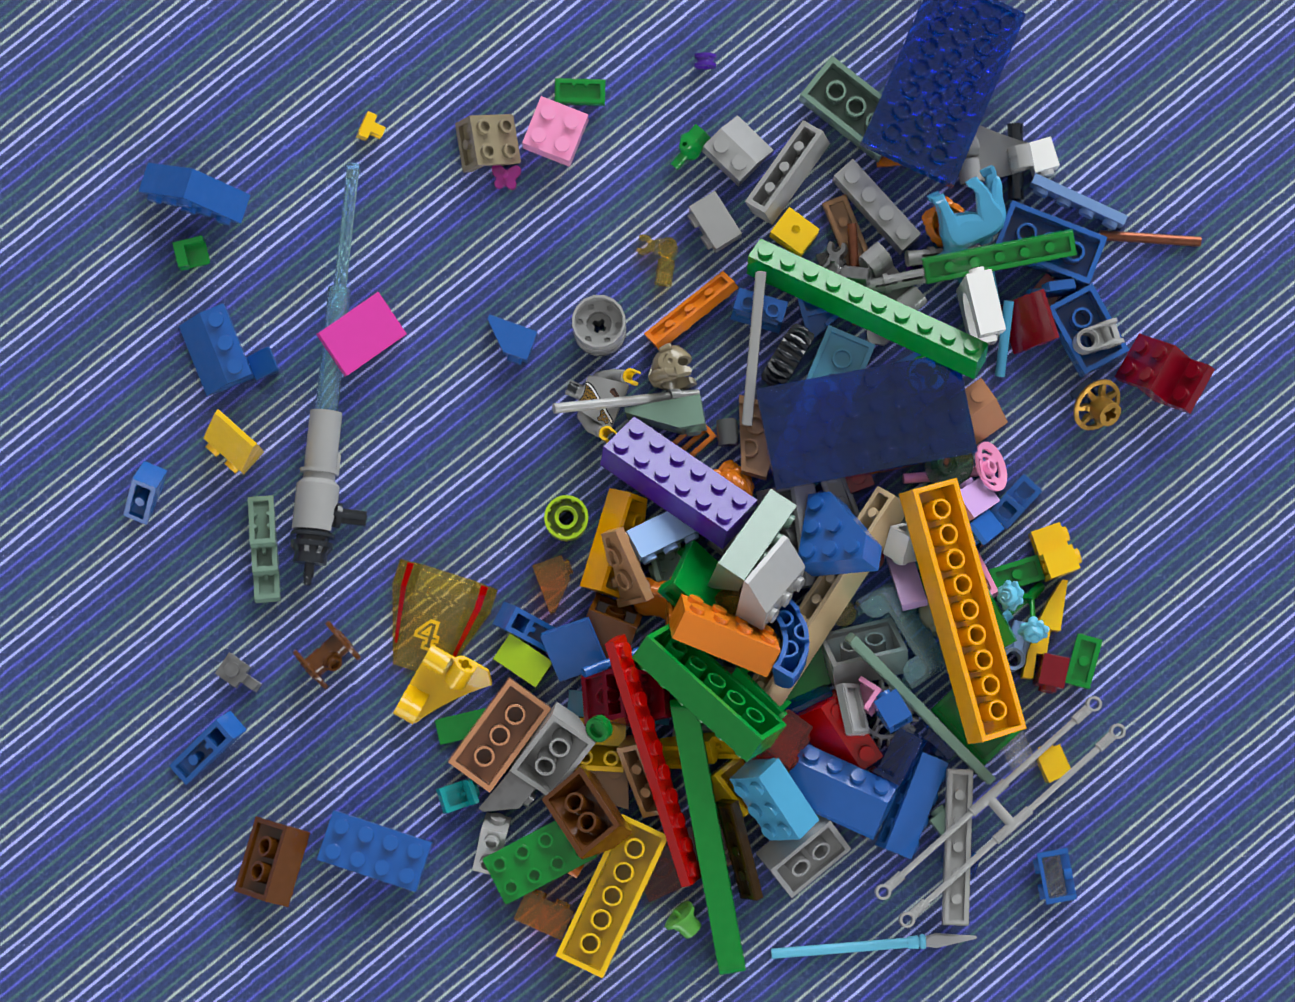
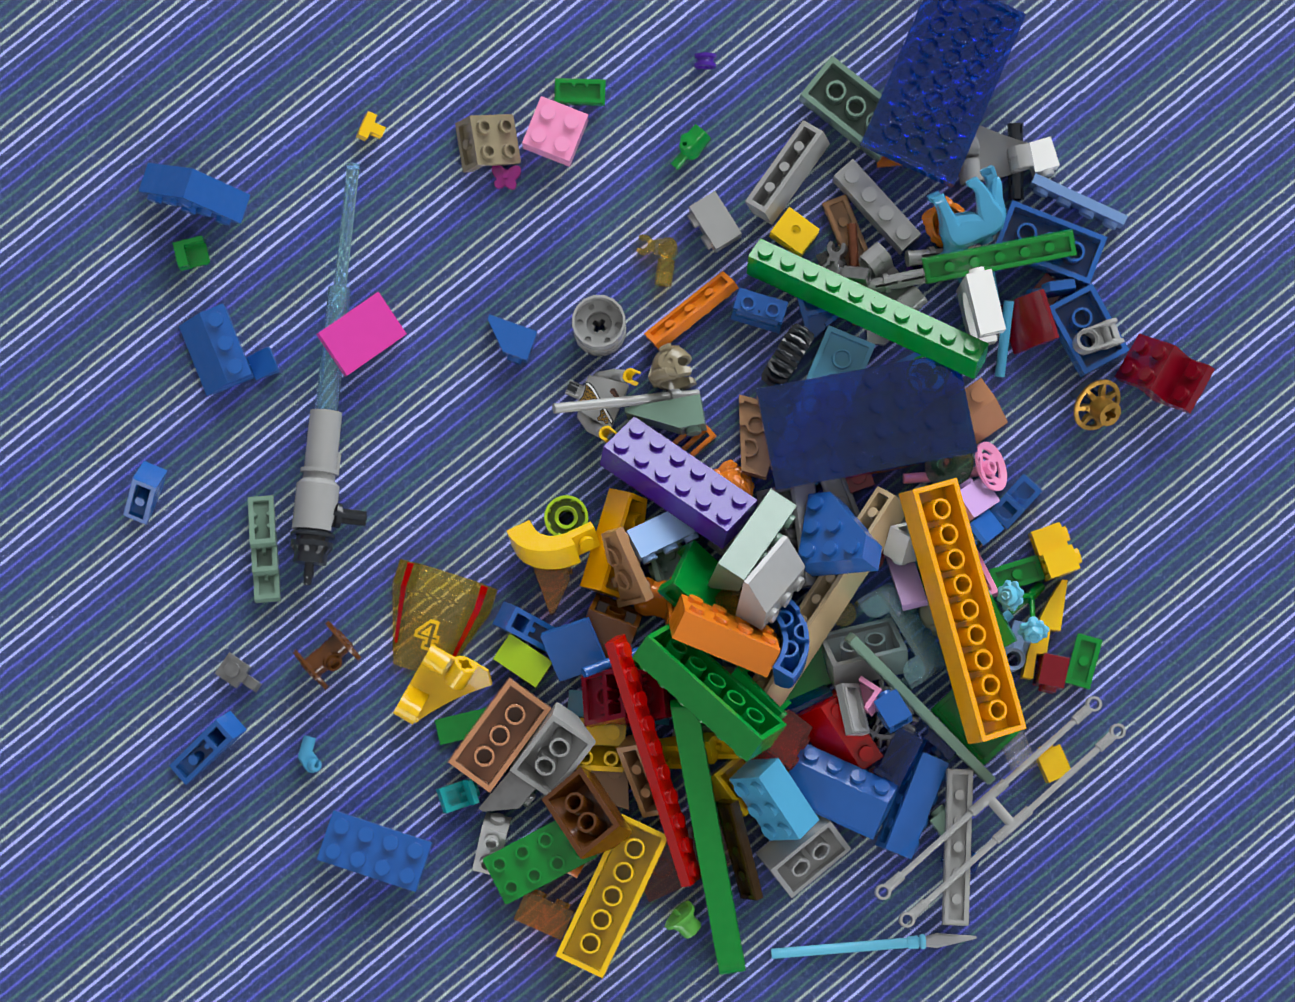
yellow slope [204,409,264,474] -> none
reddish brown slope [234,816,310,907] -> none
green tile [586,715,613,742] -> none
light grey slope [702,115,774,187] -> none
dark grey brick [716,418,740,447] -> none
light grey tile [742,271,767,426] -> none
window [1033,847,1077,905] -> none
copper bar [1099,230,1202,247] -> none
none -> dark azure arm [298,735,322,773]
none -> yellow arch [507,520,601,569]

